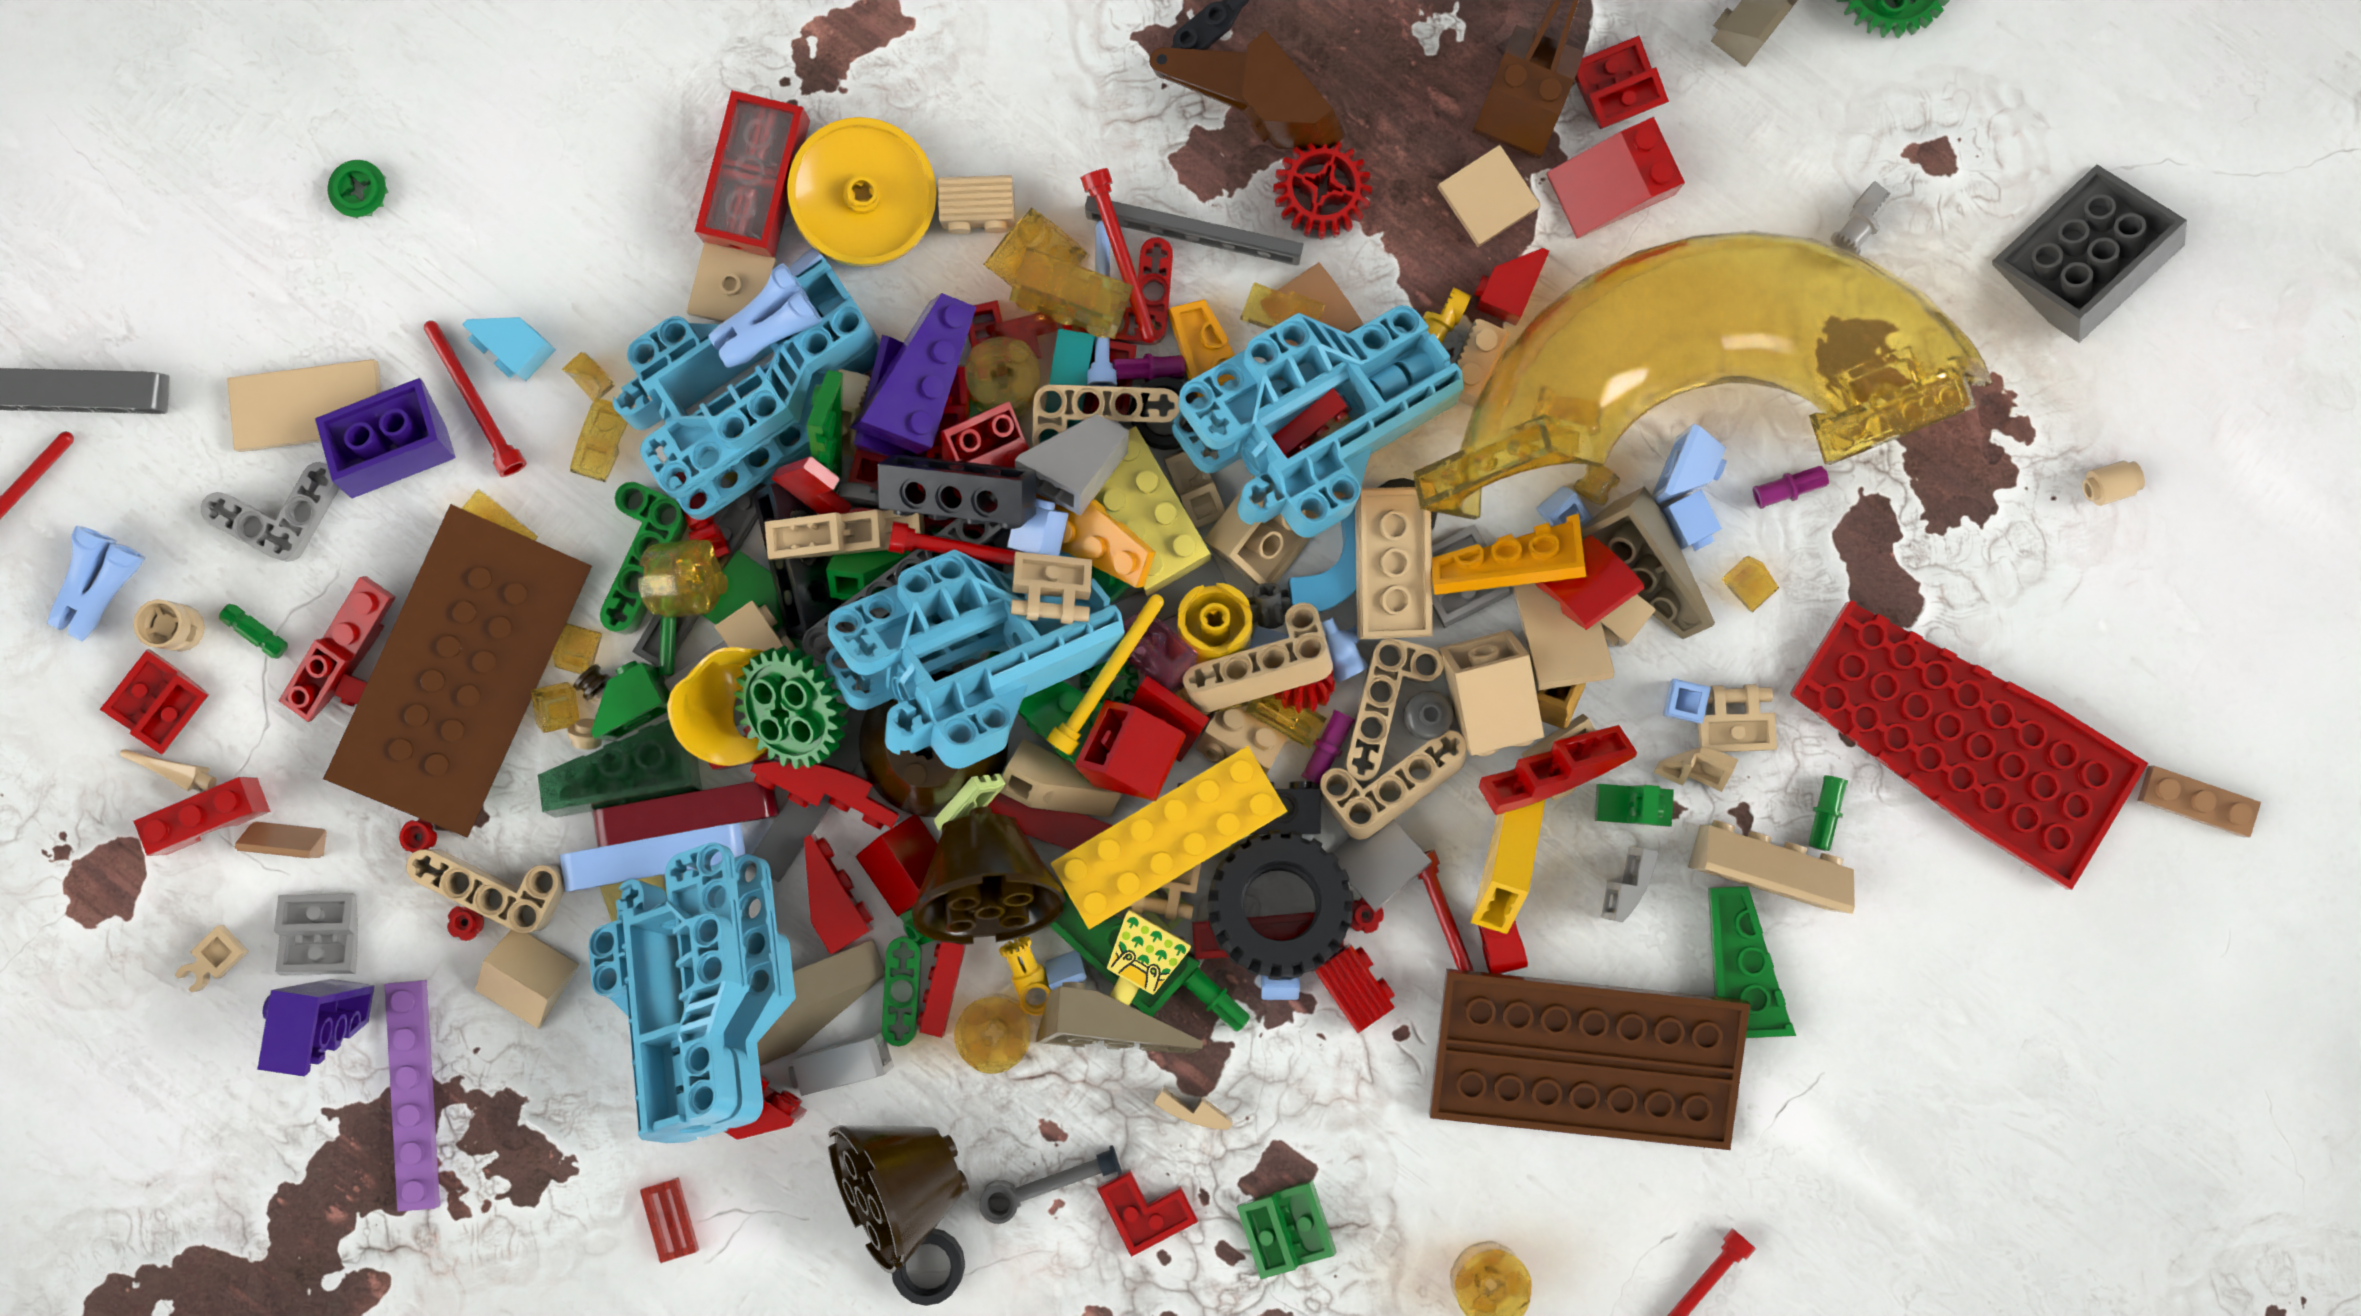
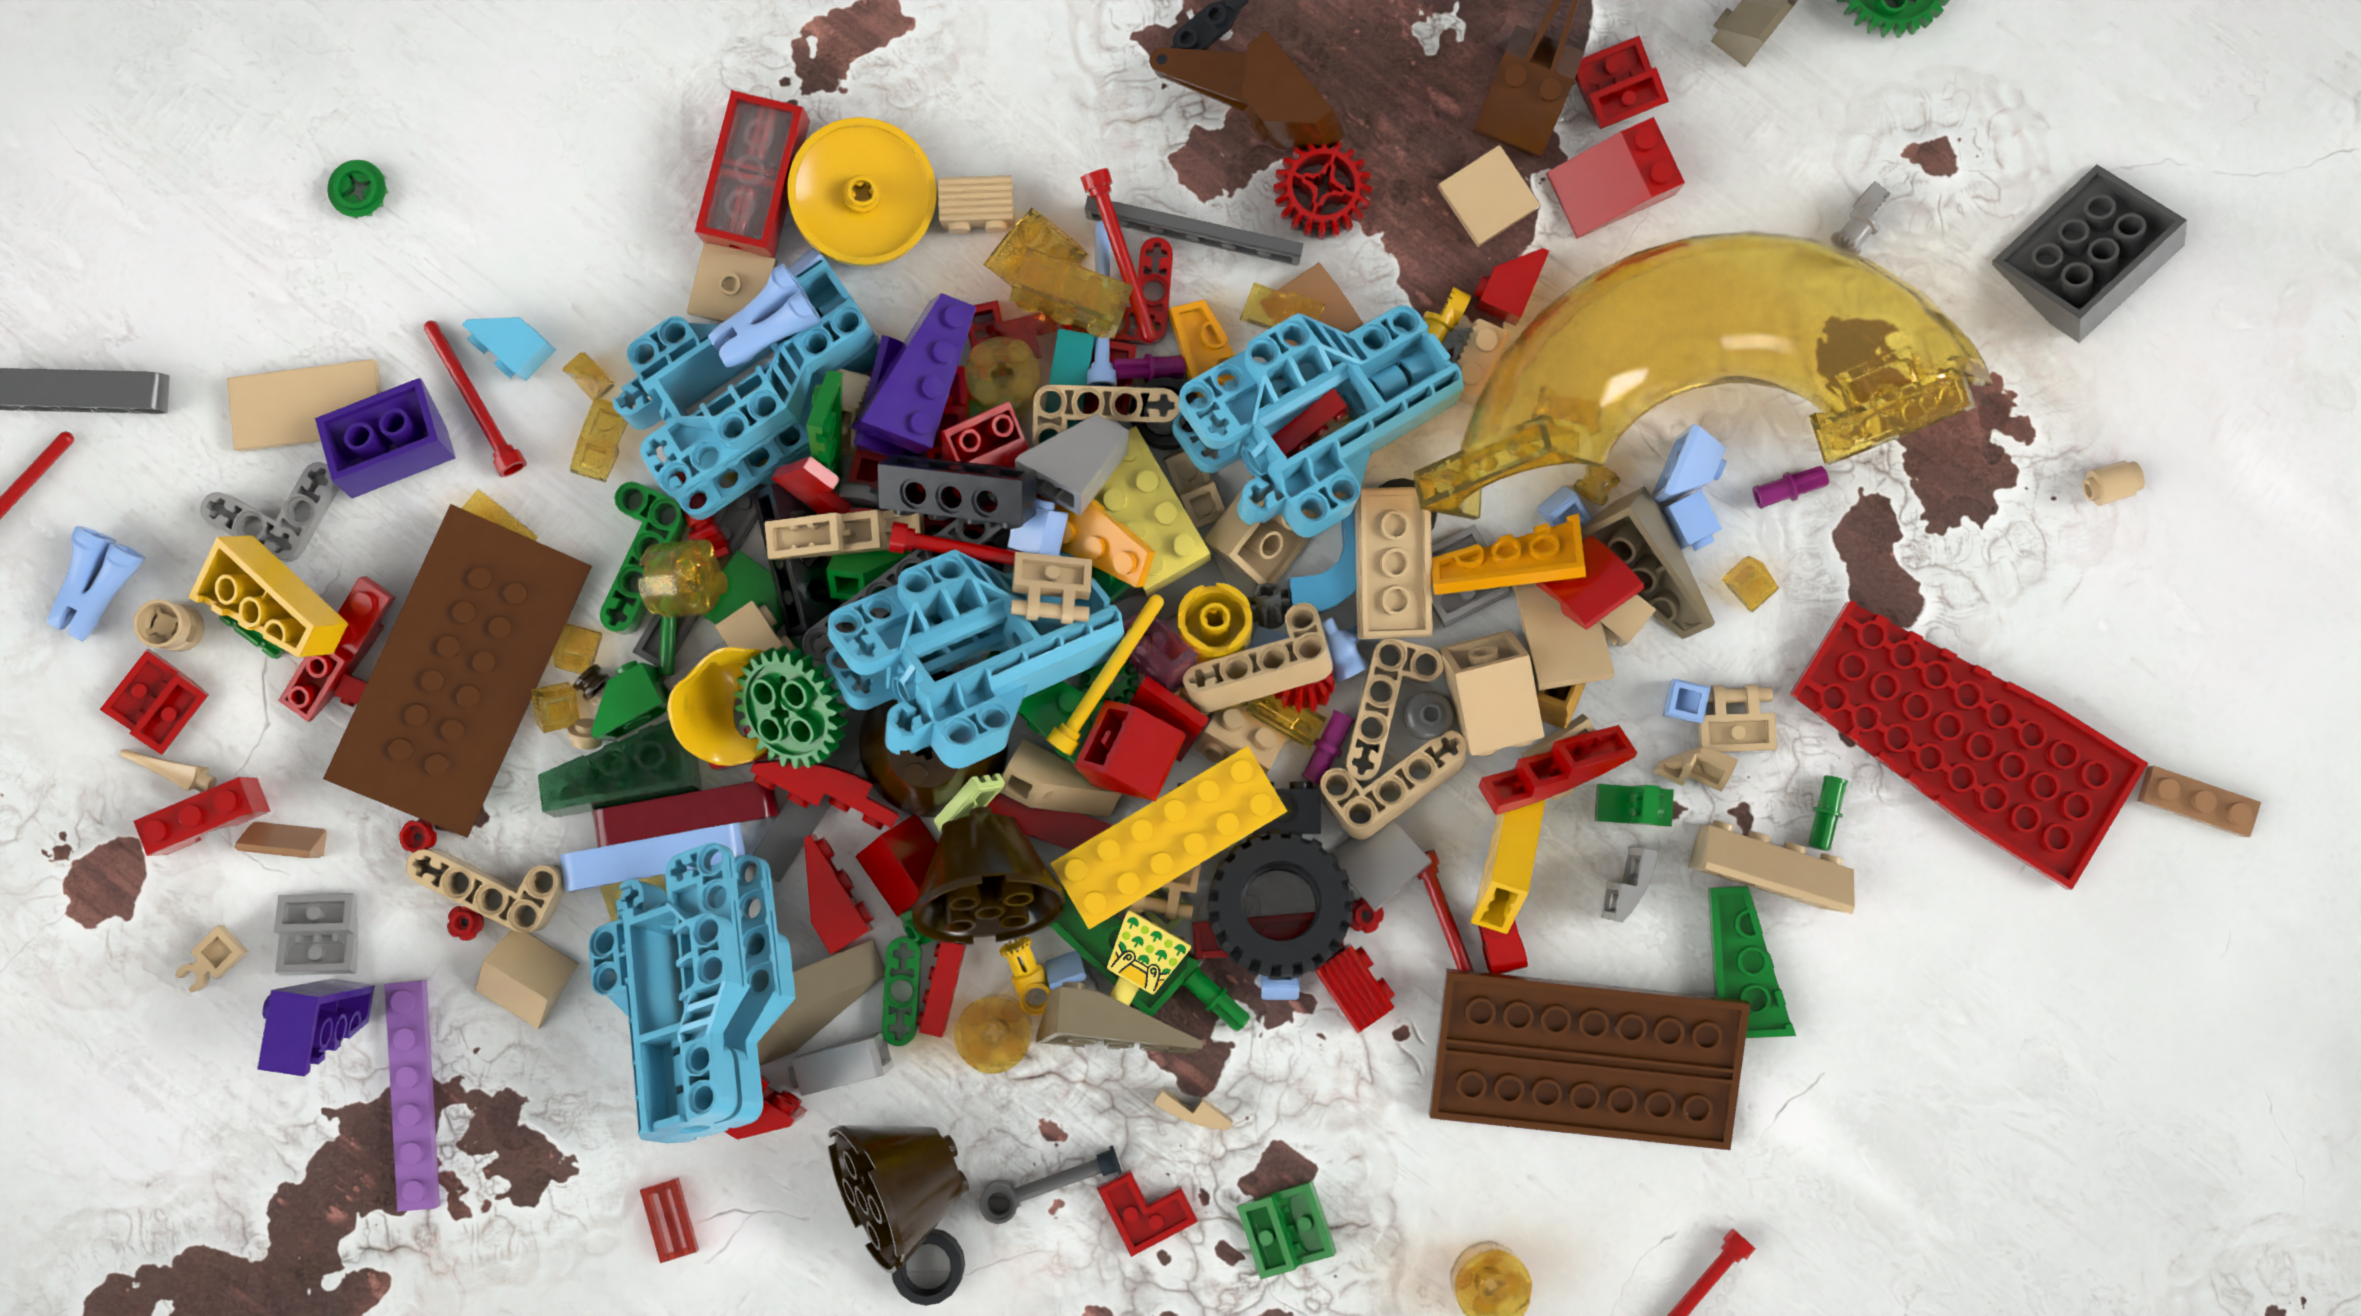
none -> yellow wedge [188,535,348,657]

